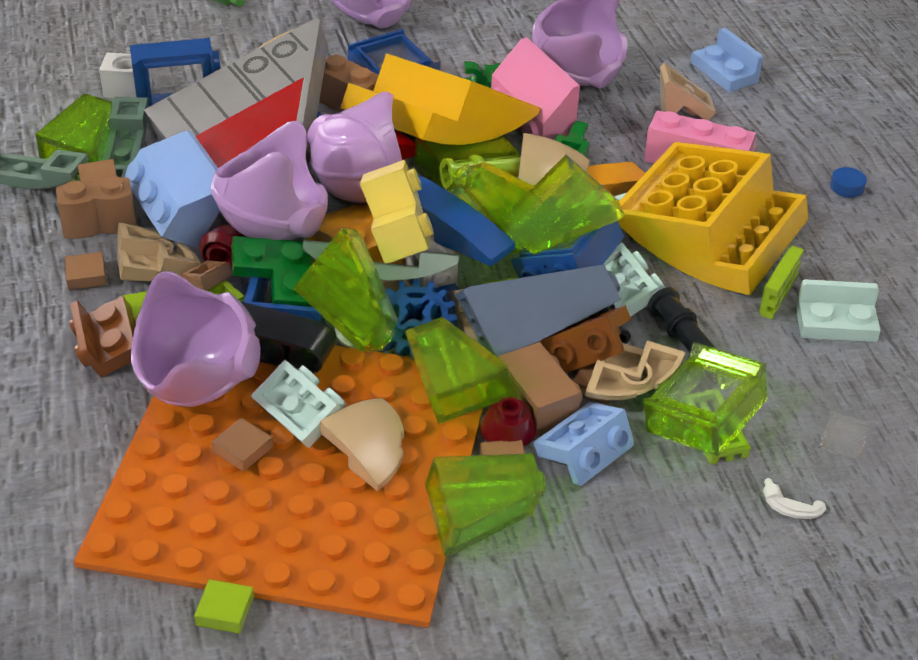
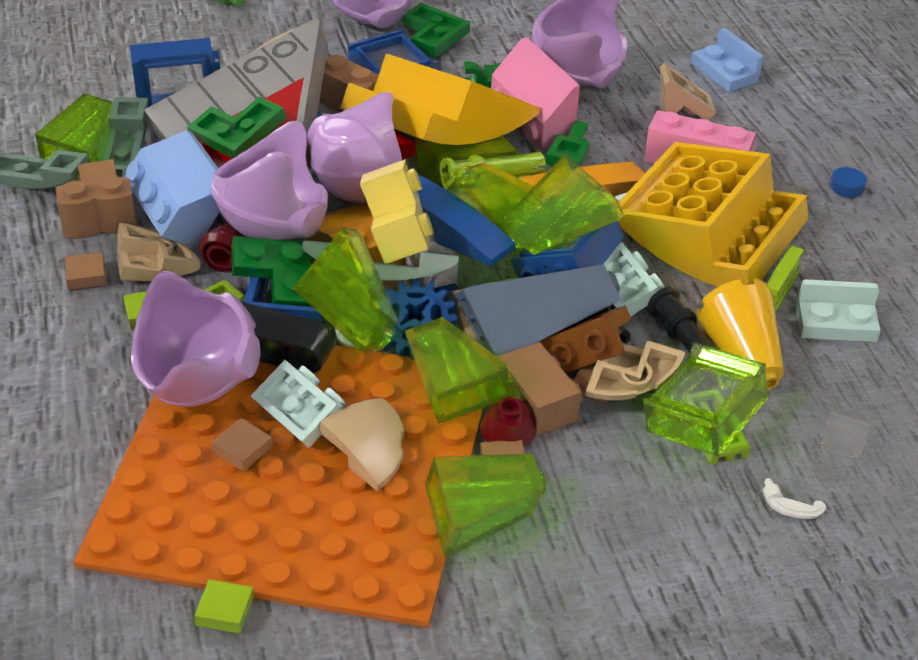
dark orange bracket [69,296,136,378] -> none
white brick [99,52,152,98] -> none
medium nougat tile [181,260,232,290] -> none
tan brick [517,133,590,190] -> none
light blue bracket [533,402,634,486] -> none
none -> green plate [187,97,287,158]
none -> green plate [403,3,470,58]
none -> yellow cone [696,279,784,391]

